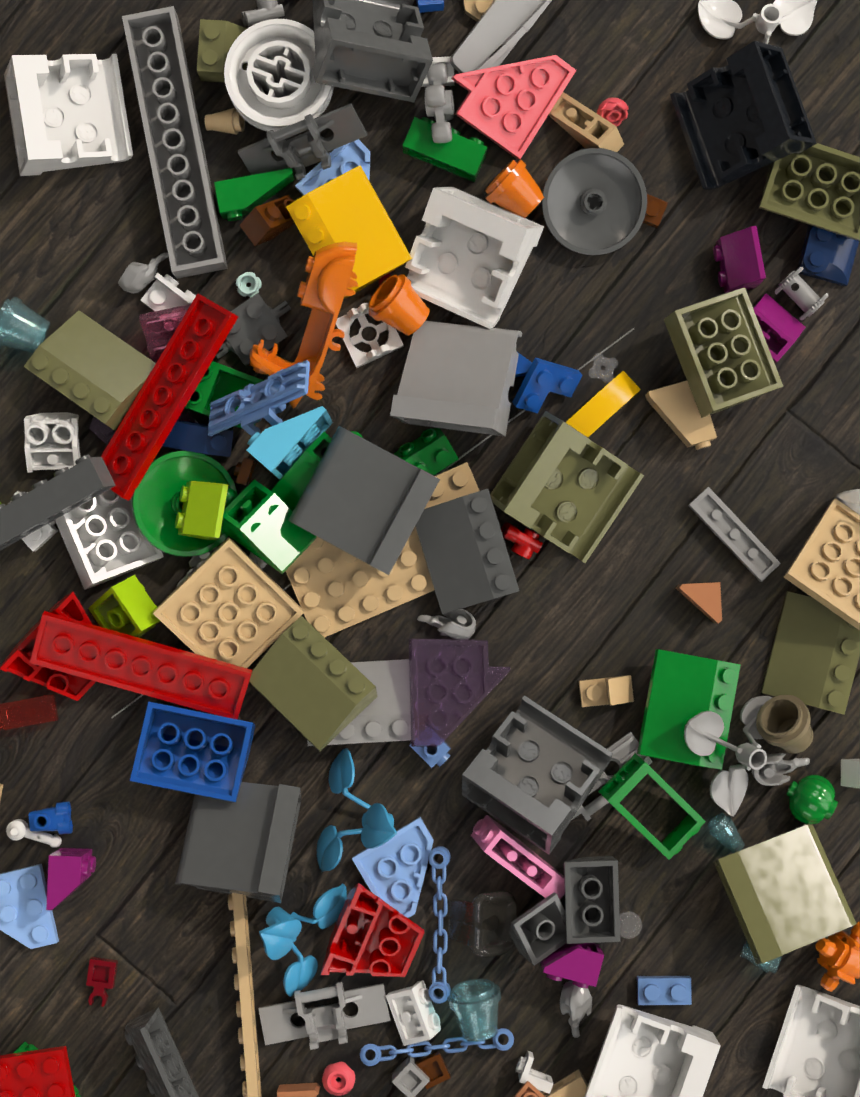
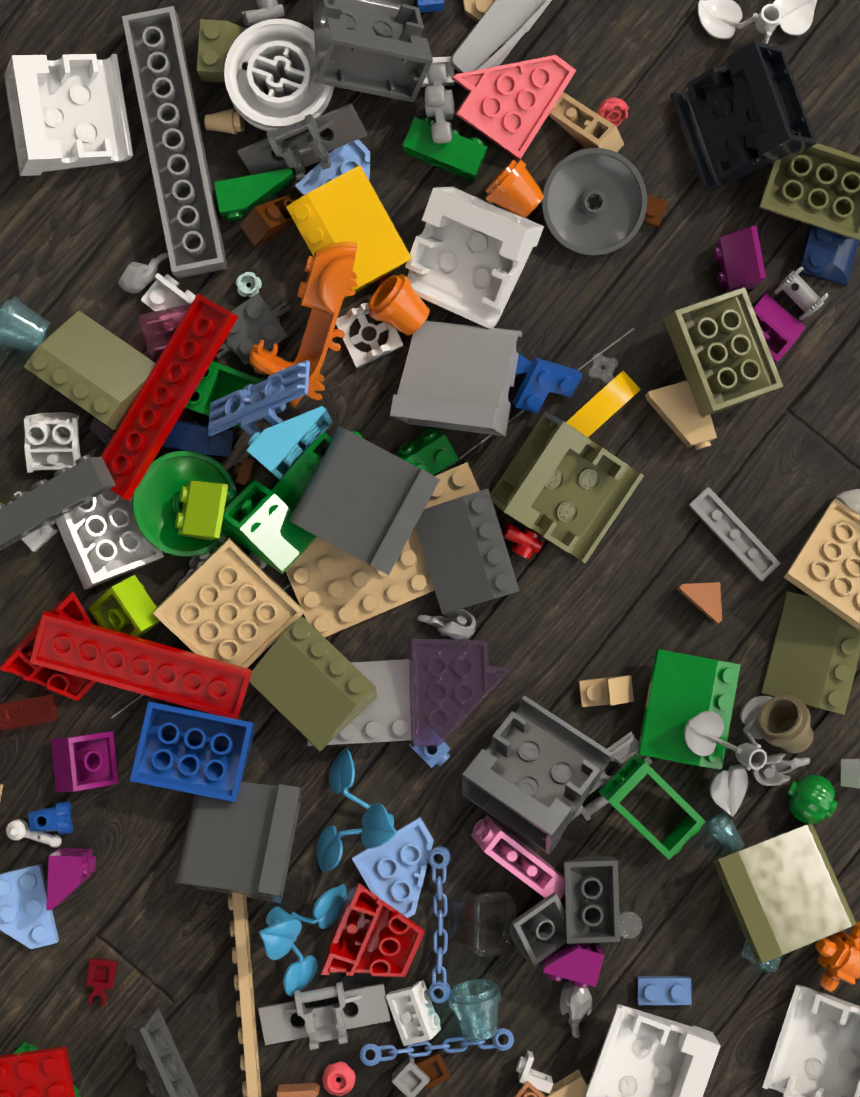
none -> magenta slope [51,731,119,792]

